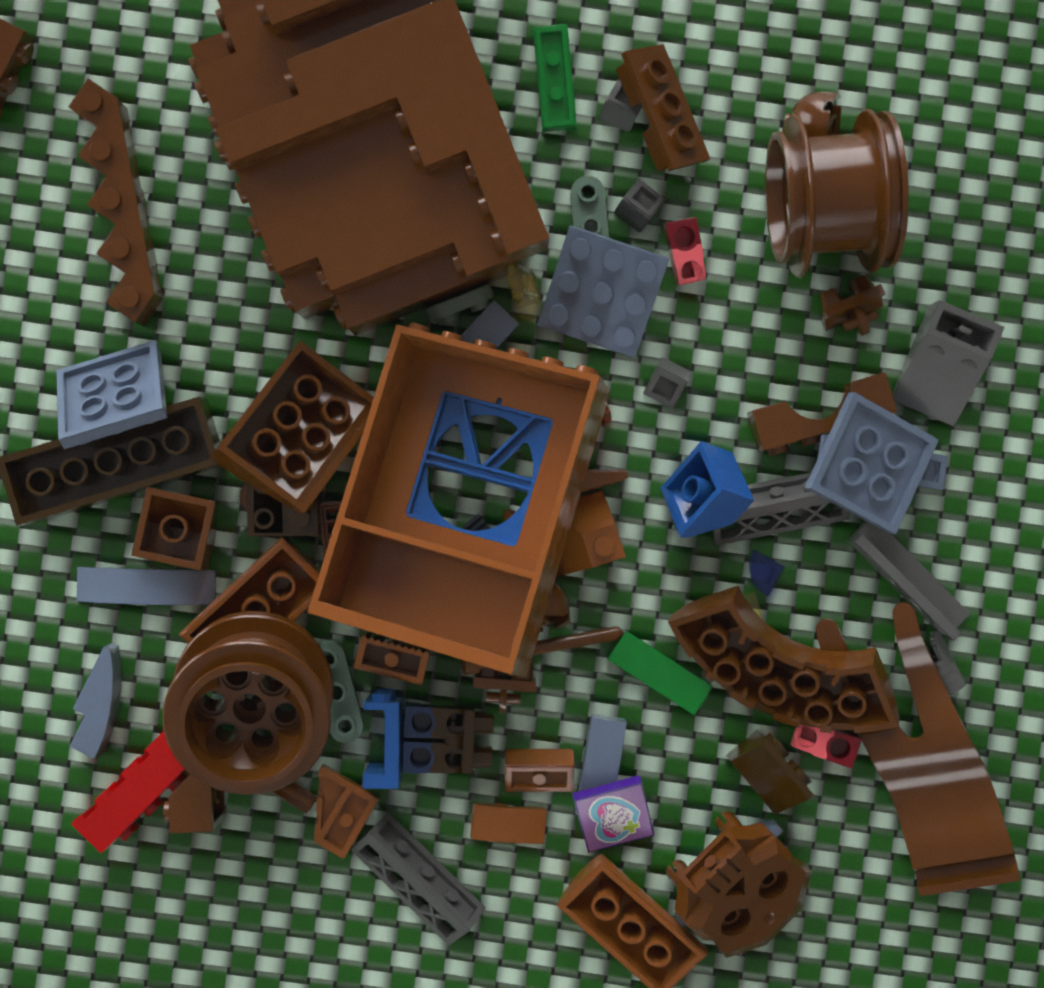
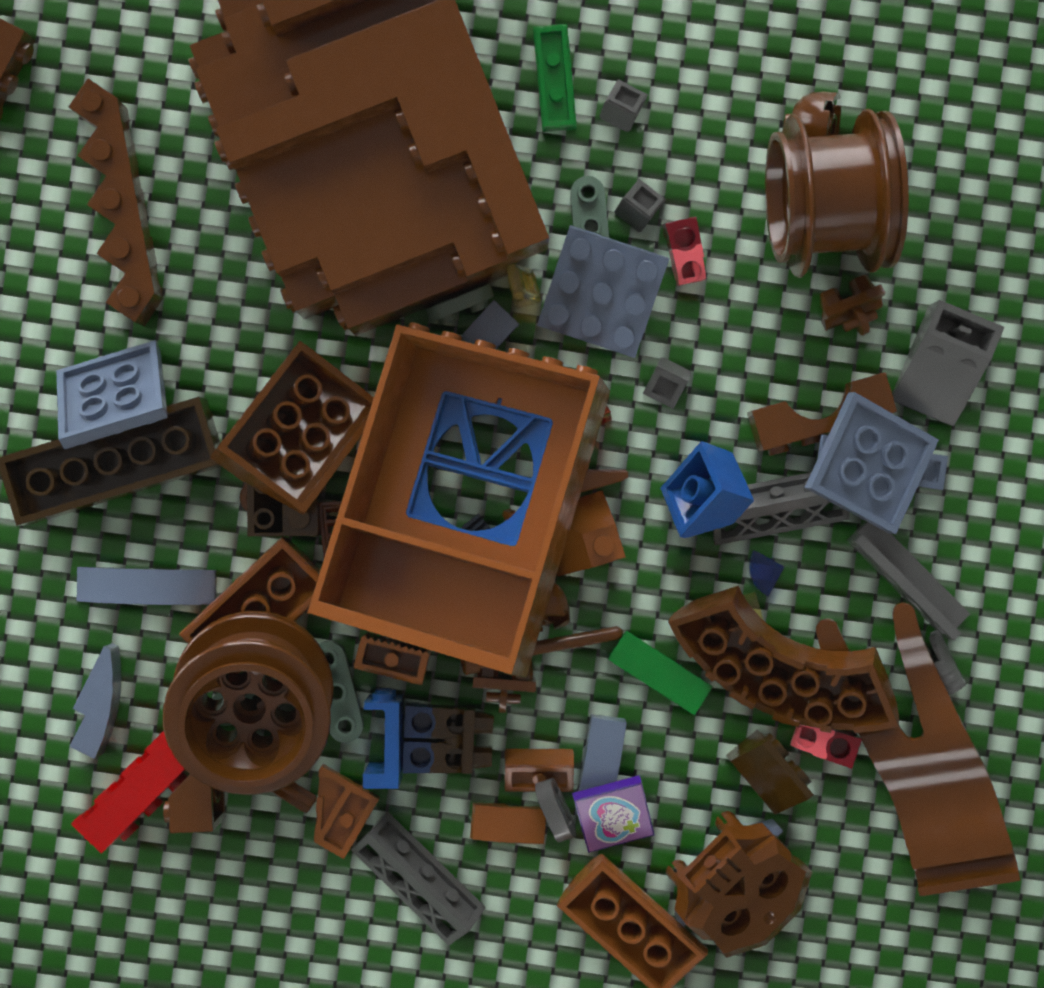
reddish brown slope [131,487,217,571] -> none
reddish brown brick [616,44,711,172] -> none
none -> dark grey beam [535,778,576,843]

